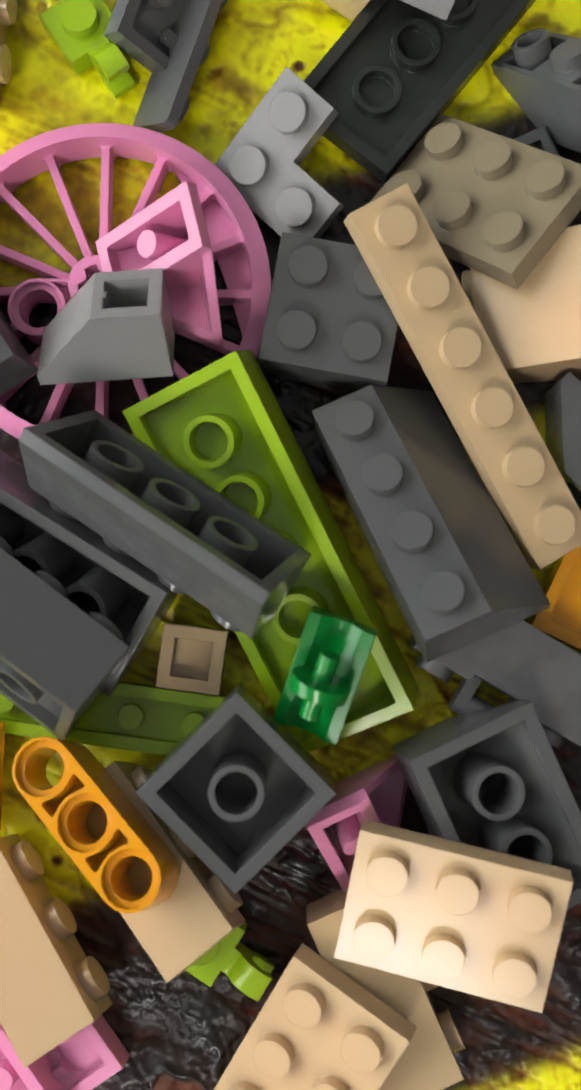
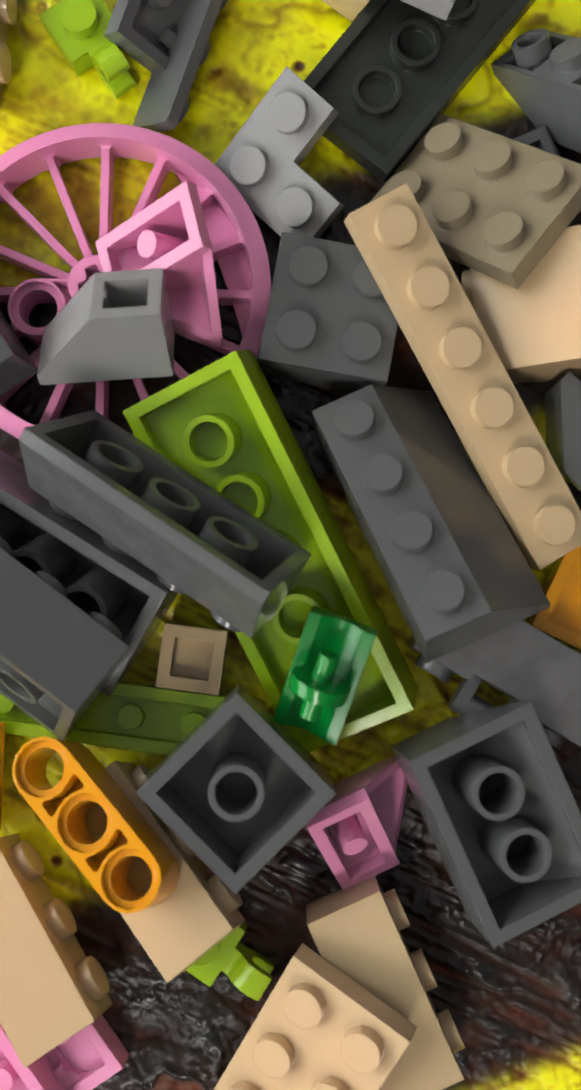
tan plate [334,819,573,1013] -> none

